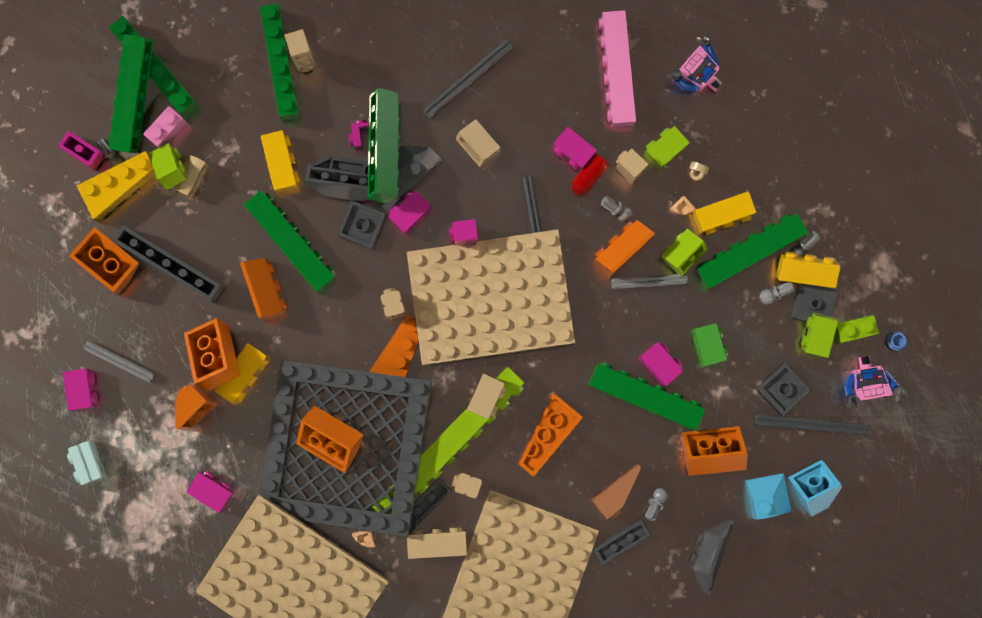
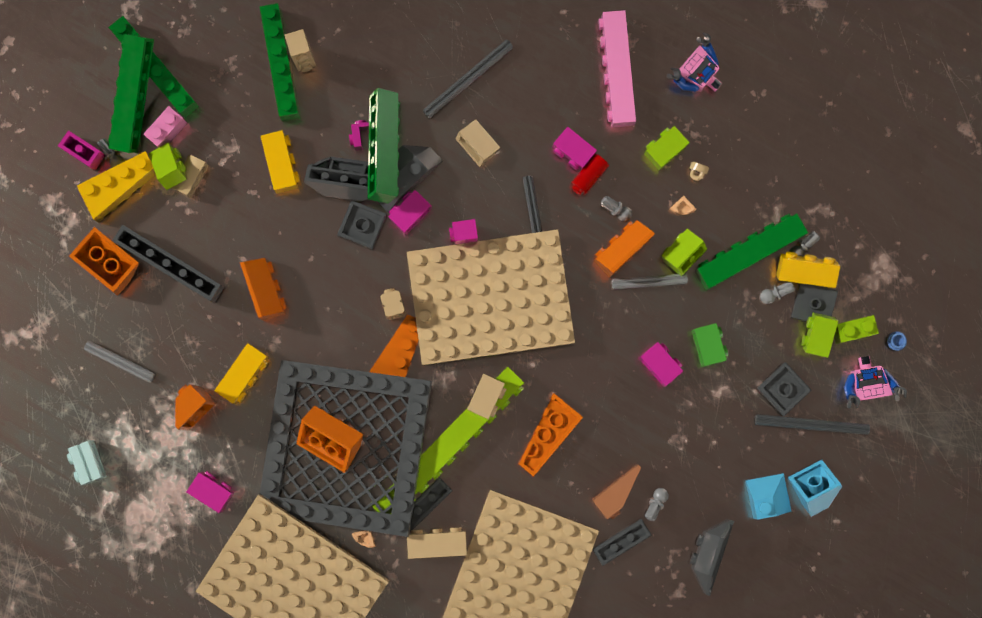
dark pink brick [63,368,98,411] -> none
orange brick [184,318,240,391] -> none
green brick [243,190,336,294] -> none
tan brick [452,472,482,498] -> none
green brick [588,362,705,431] -> none
tan brick [615,148,648,184] -> none
orange slope [682,426,748,476] -> none
yellow brick [692,191,757,235] -> none

